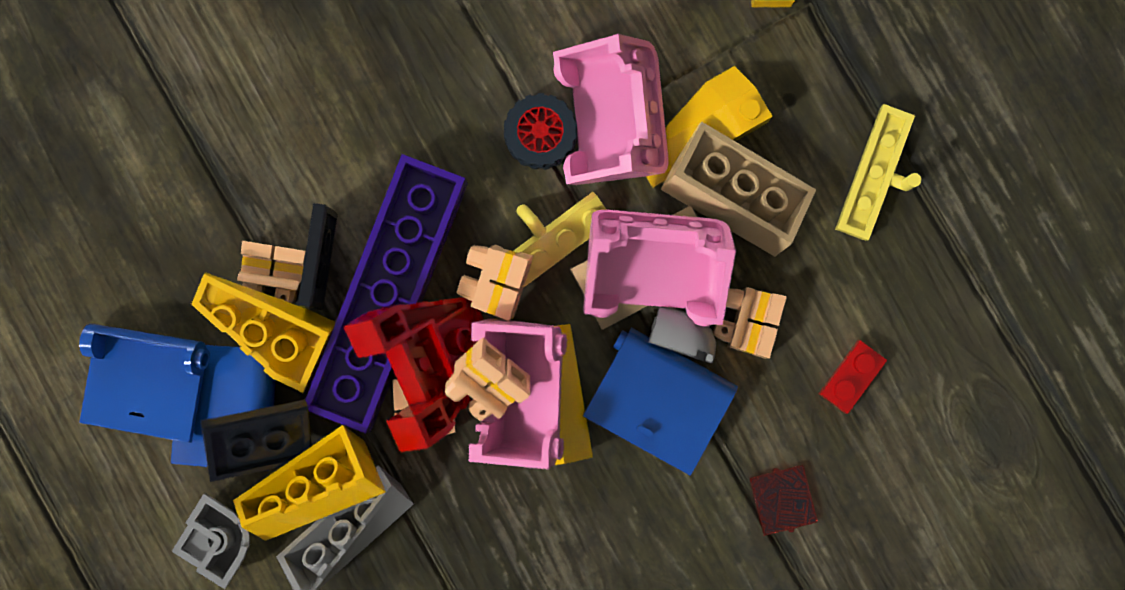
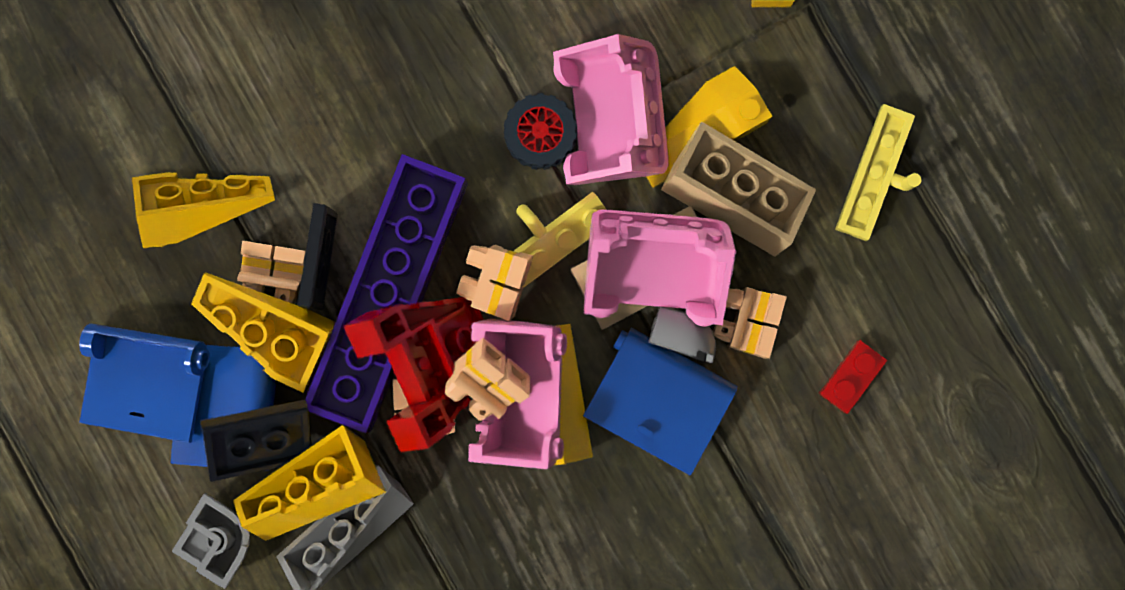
clear red piece [749,465,818,536] -> none
none -> yellow wedge [132,172,275,248]

